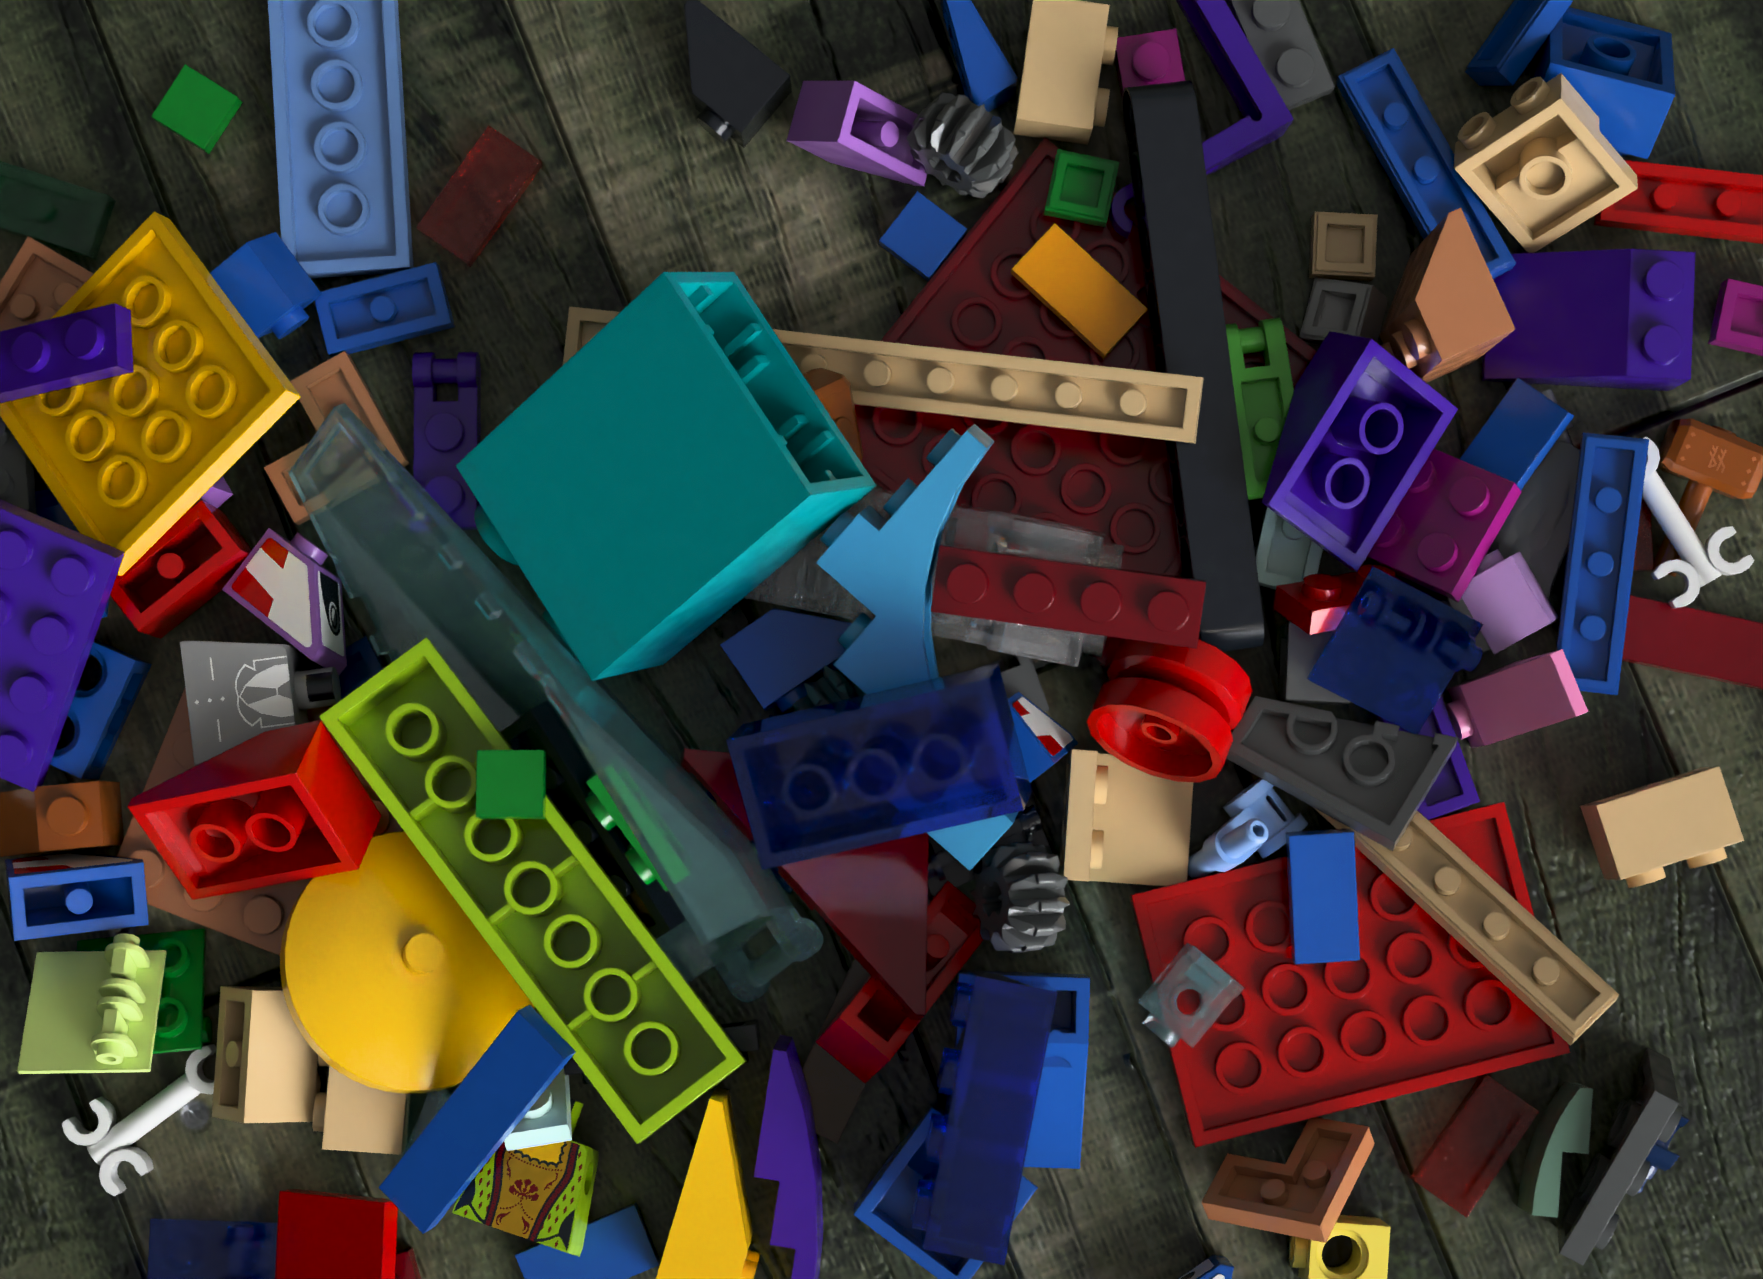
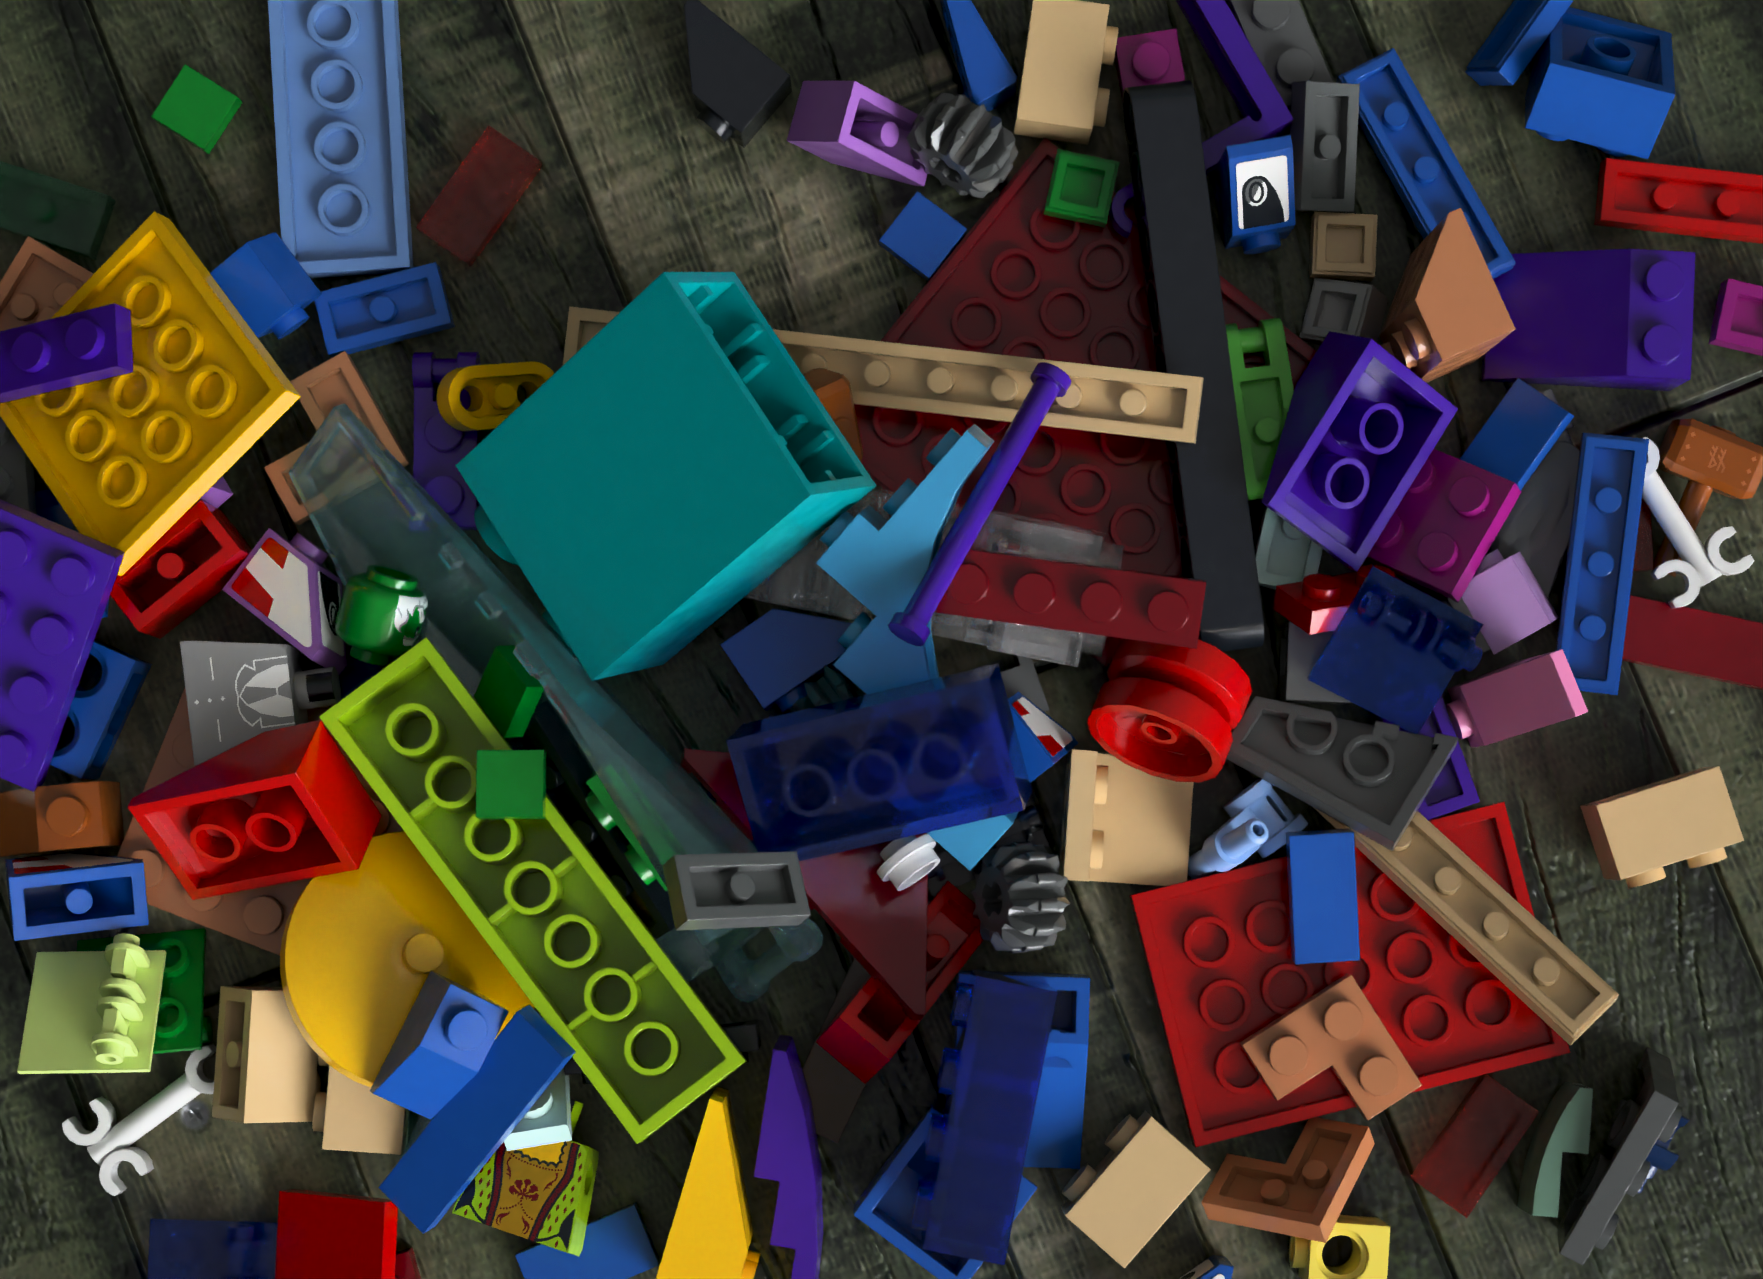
light orange tile [1011,223,1148,359] -> none
clear light blue brick [1137,943,1244,1048] -> none
tan plate [1454,73,1638,253] -> none
none -> green head [335,565,428,665]
none -> blue slope [370,971,509,1120]
none -> yellow plate [437,361,554,431]
none -> green tile [474,645,546,738]
none -> dark grey plate [663,851,811,931]
none -> white plate [877,831,940,891]
none -> dark purple bar [888,362,1071,646]
none -> tan brick [1061,1110,1211,1269]
none -> slope [1211,135,1296,254]
none -> nougat plate [1239,974,1423,1120]
none -> dark grey plate [1290,81,1360,212]

